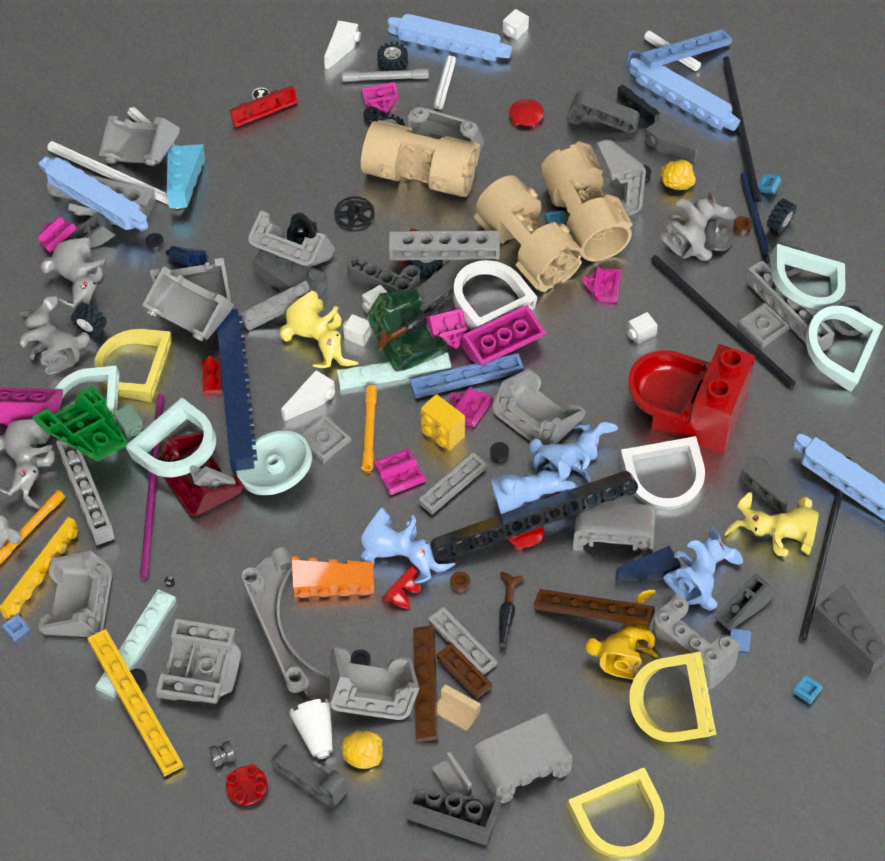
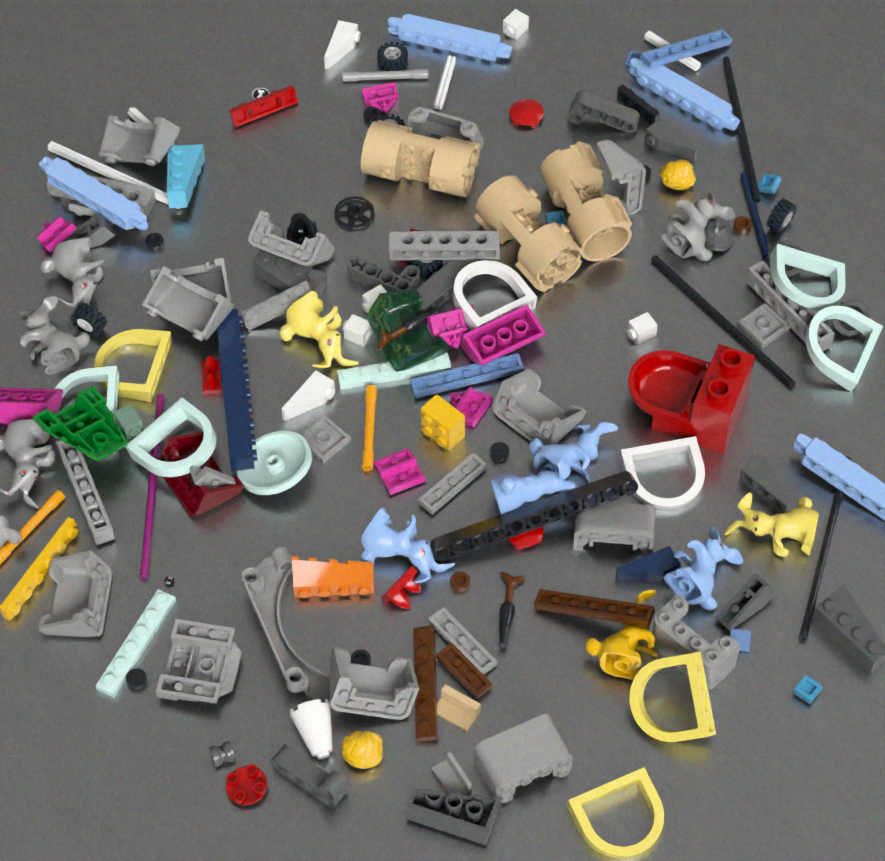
medium blue tile [1,614,30,642] -> none
yellow plate [87,629,183,777] -> none
dark blue rock [166,246,209,266] -> none
dark pink slope [581,266,622,303] -> none

